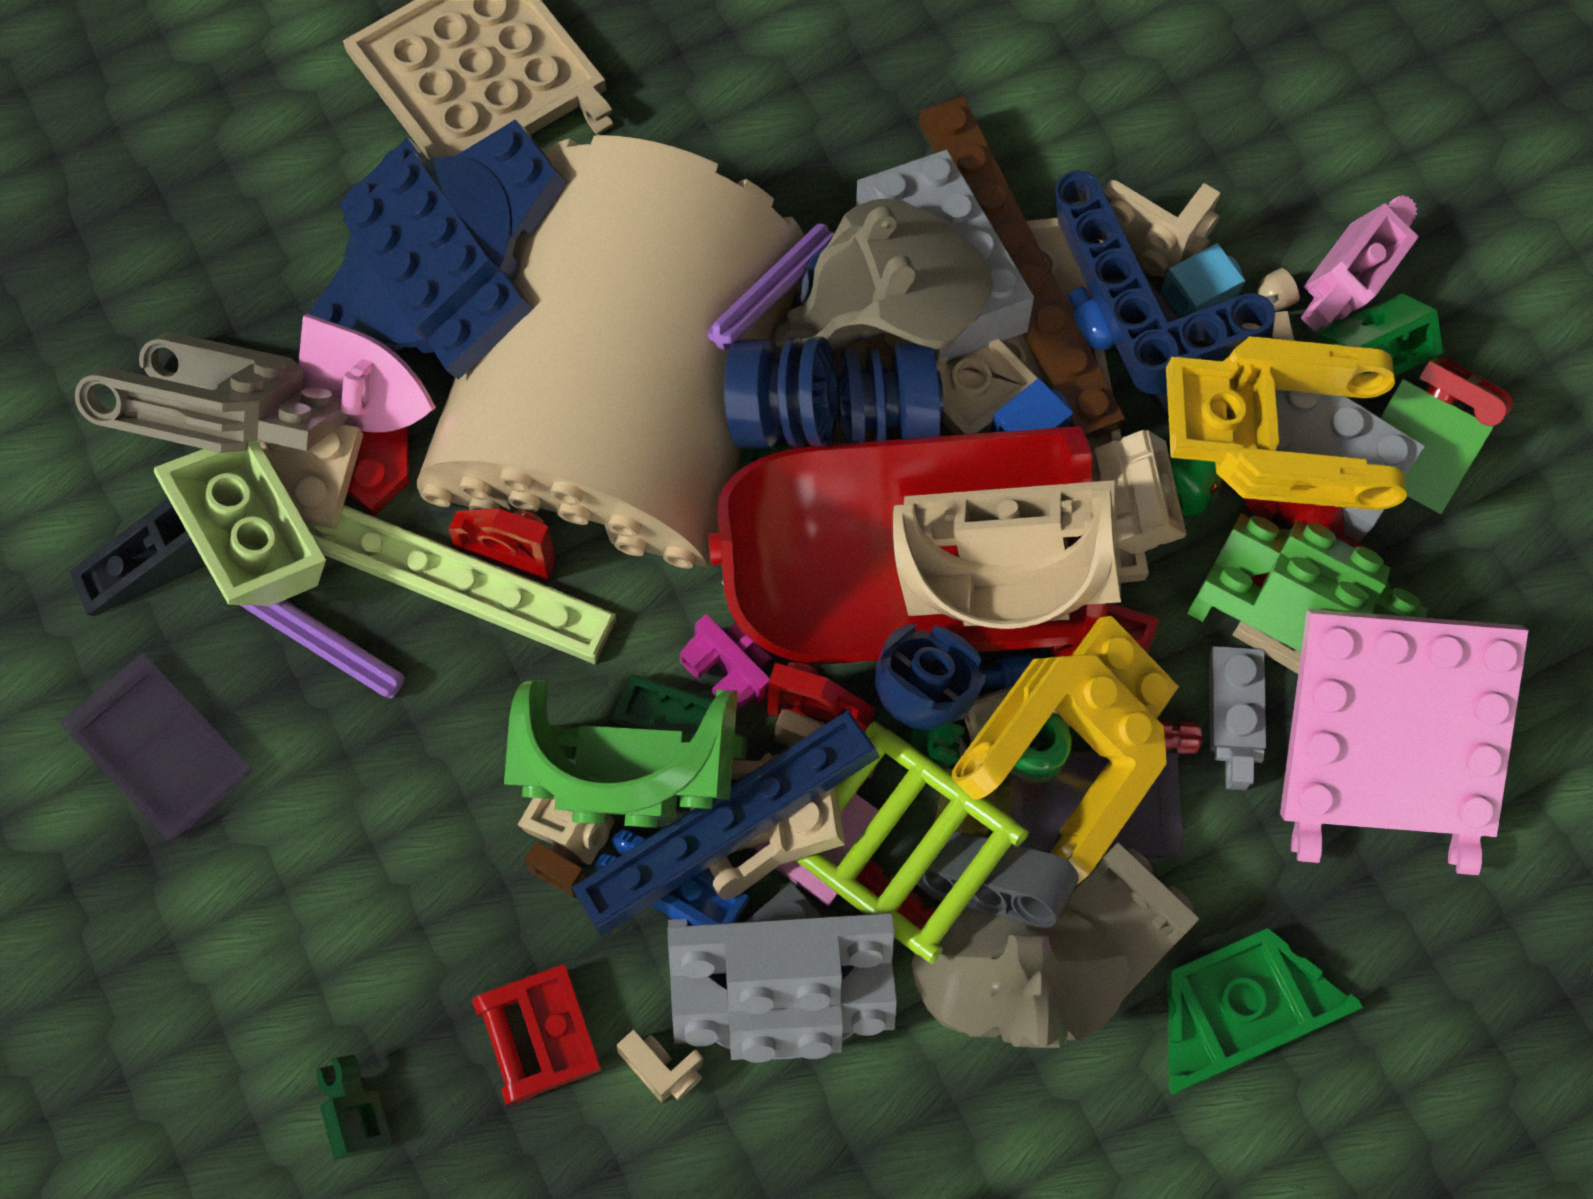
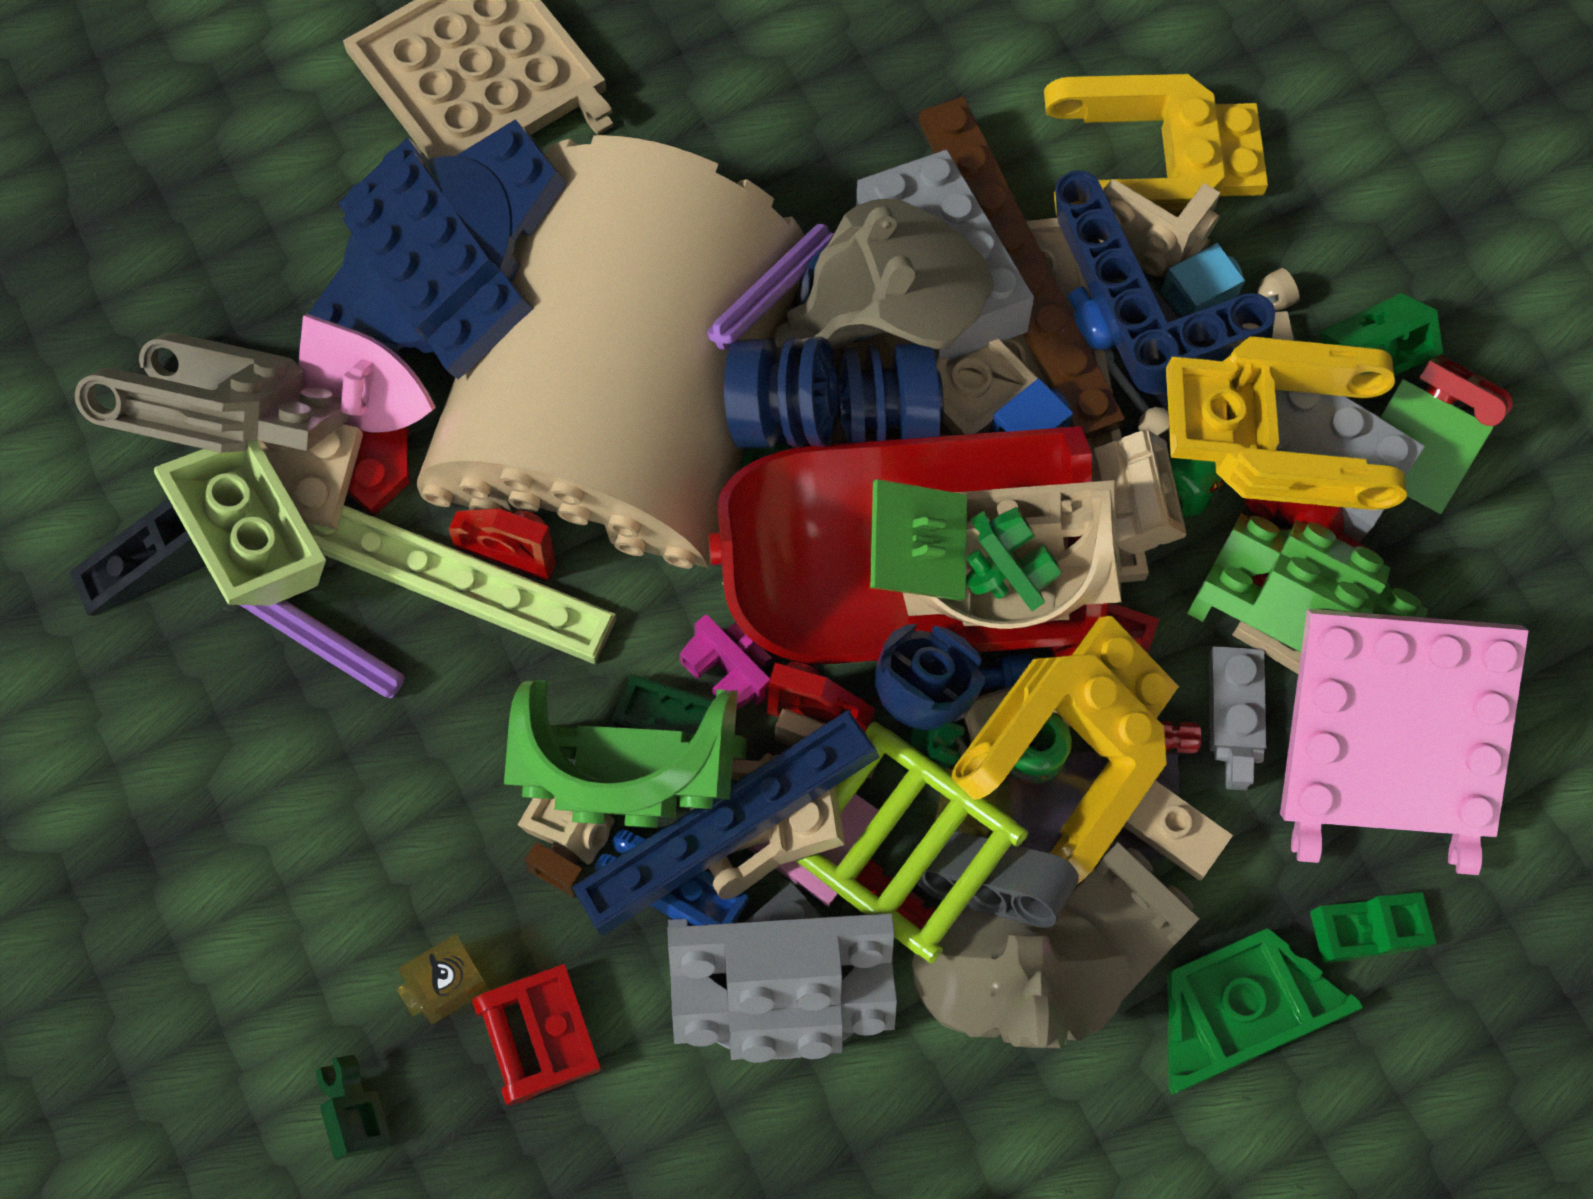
clear purple piece [59,652,253,843] -> none
tan bracket [617,1029,703,1103] -> none
bright pink hinge [1301,195,1419,331] -> none
none -> clear yellow brick [397,934,489,1025]
none -> bright green piece [870,479,967,601]
none -> green hips [966,507,1062,611]
none -> yellow plate [1044,74,1268,218]
none -> hinge [1104,349,1170,445]
none -> tan plate [1123,781,1233,881]
none -> green slope [1310,892,1437,964]

